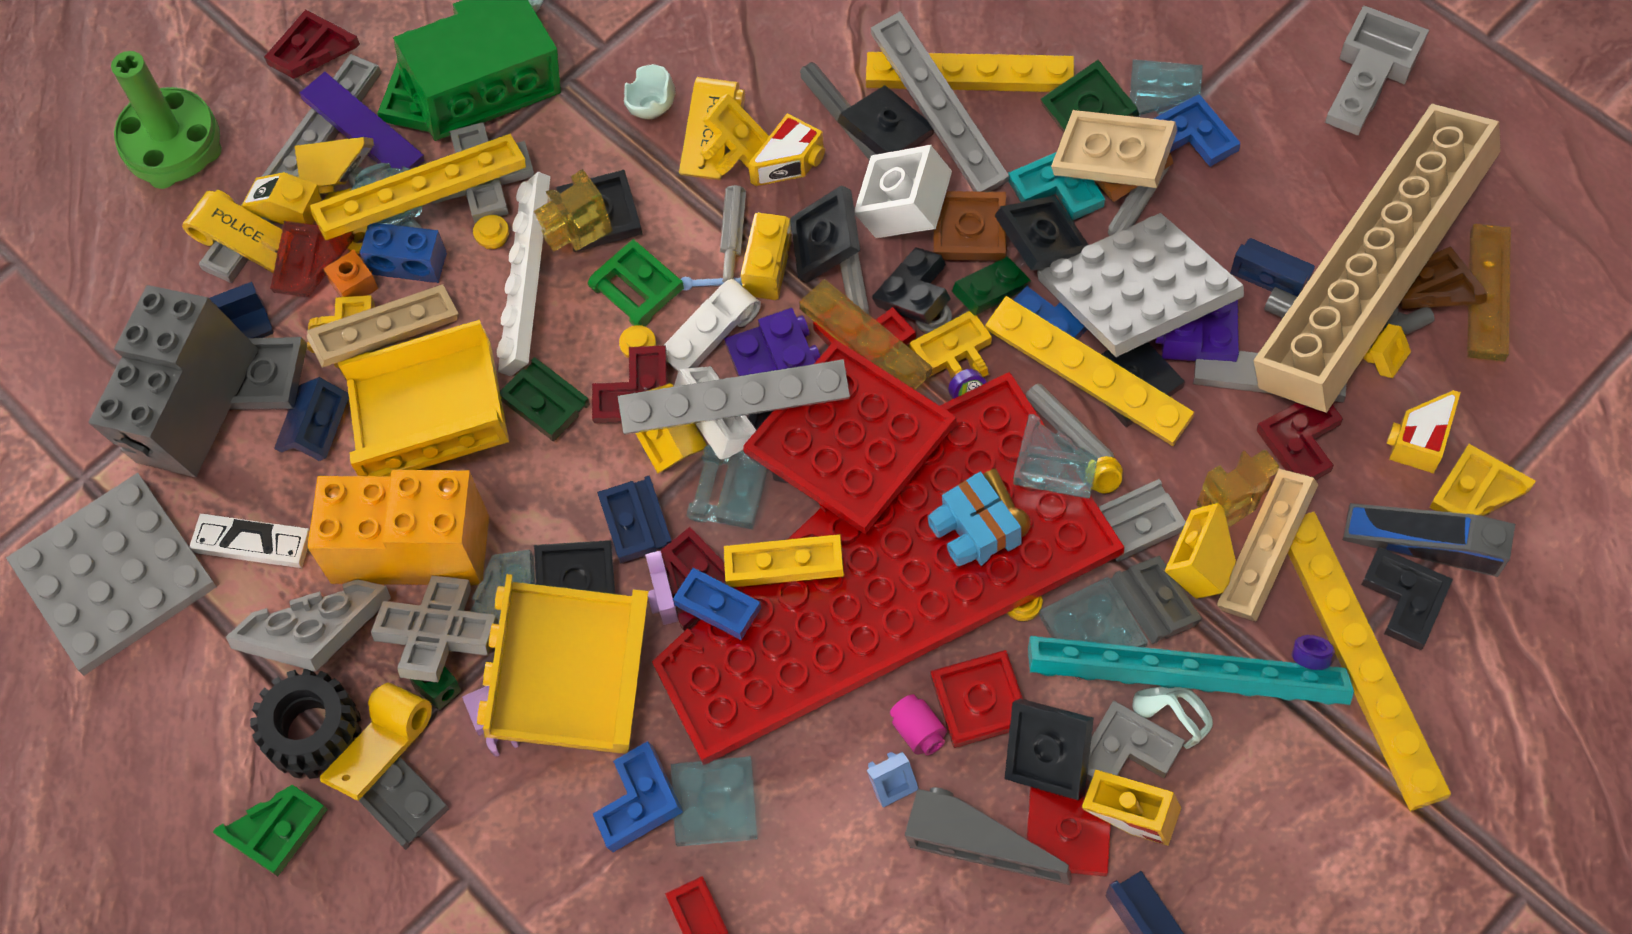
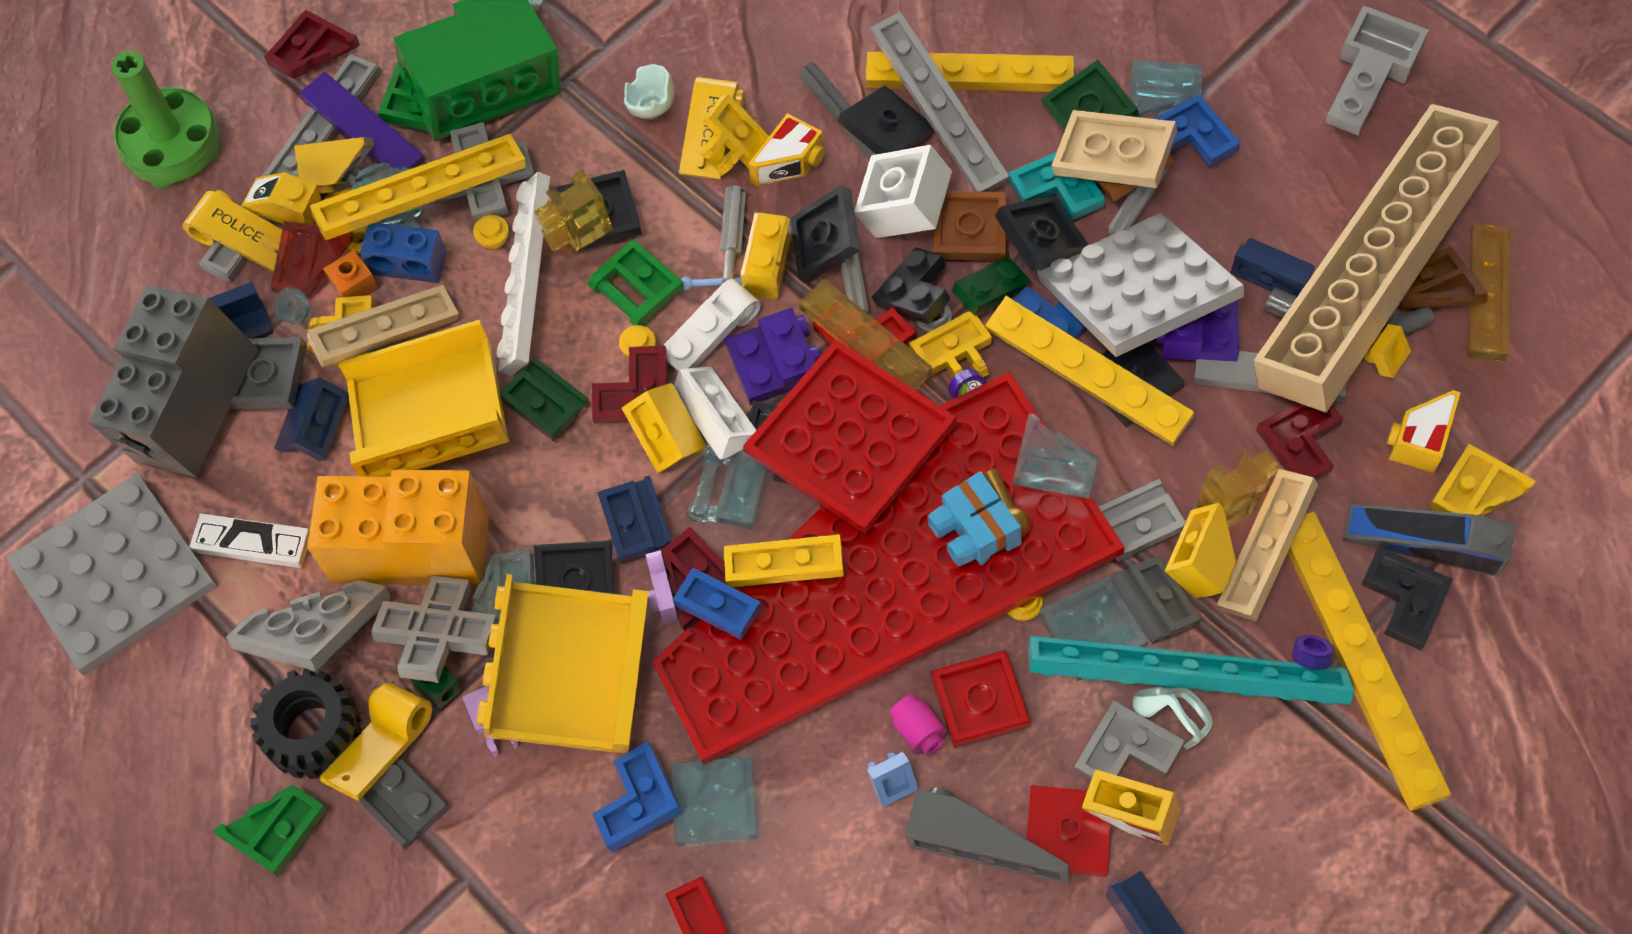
light grey plate [618,359,850,435] -> none
black tile [1004,698,1094,800] -> none
light grey axle [1026,383,1114,463] -> none
yellow plate [1085,456,1123,493] -> none
none -> clear light blue plate [274,287,310,324]

